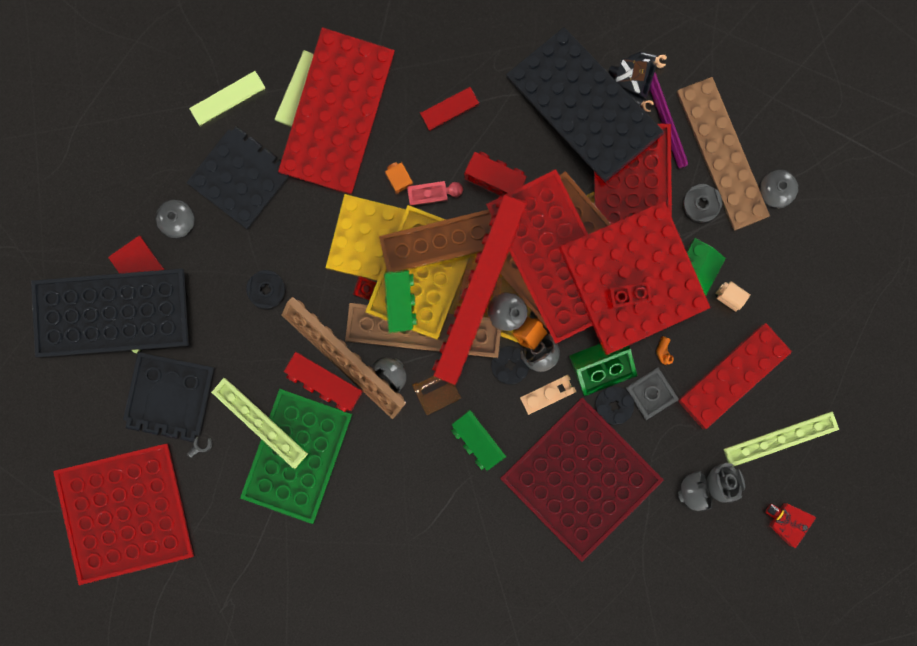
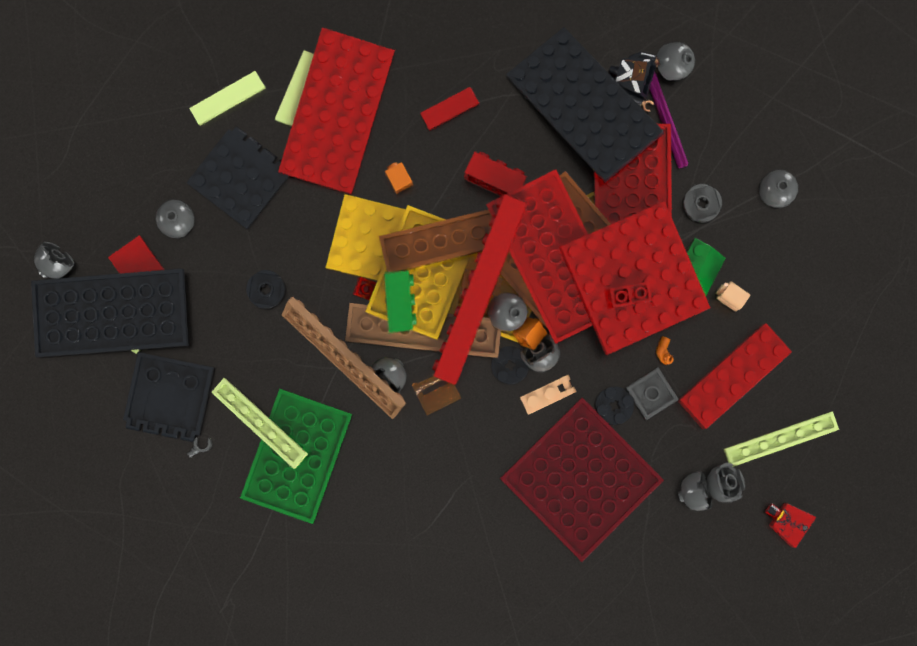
red plate [53,443,194,585] -> none
red brick [284,352,363,412] -> none
coral plate [407,181,463,206] -> none
green slope [451,410,506,471] -> none
green slope [569,343,637,396] -> none
medium nougat plate [677,77,770,231] -> none
none -> dark grey cylinder [34,241,74,279]
none -> dark grey cylinder [657,42,695,80]

